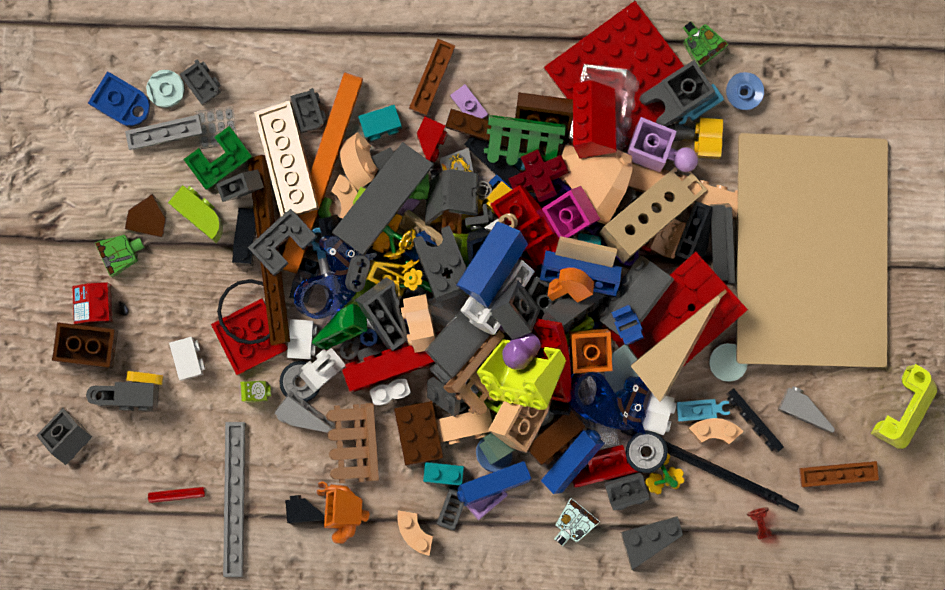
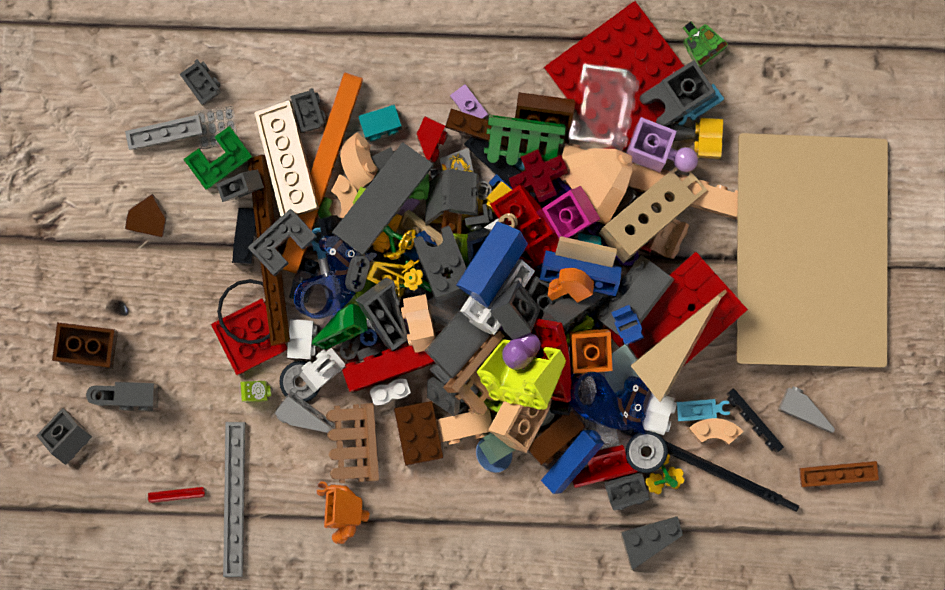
red slope [72,282,113,324] -> none
blue tile [88,71,150,127] -> none
bright green torso [95,235,145,278] -> none
yellow beam [126,371,163,385] -> none
light aqua tile [146,70,185,108] -> none
lime brick [168,185,223,244] -> none
white brick [169,337,205,381] -> none
black slope [285,495,325,523] -> none
light nougat brick [398,510,433,556] -> none
dark orange plate [409,39,455,116] -> none
teal brick [423,462,464,485] -> none
dark grey slope [437,486,464,531] -> none
blue brick [457,461,532,506] -> none
lavender plate [466,492,508,521] -> none
torso [554,498,600,546] -> none
red slope [573,80,617,159] -> none
black slope [675,201,713,260] -> none
light aqua tile [709,343,748,382] -> none
dark grey fence [710,203,735,283] -> none
medium blue dish [726,72,764,110] -> none
clear red piece [747,507,773,539] -> none
neon yellow windscreen [871,364,937,449] -> none

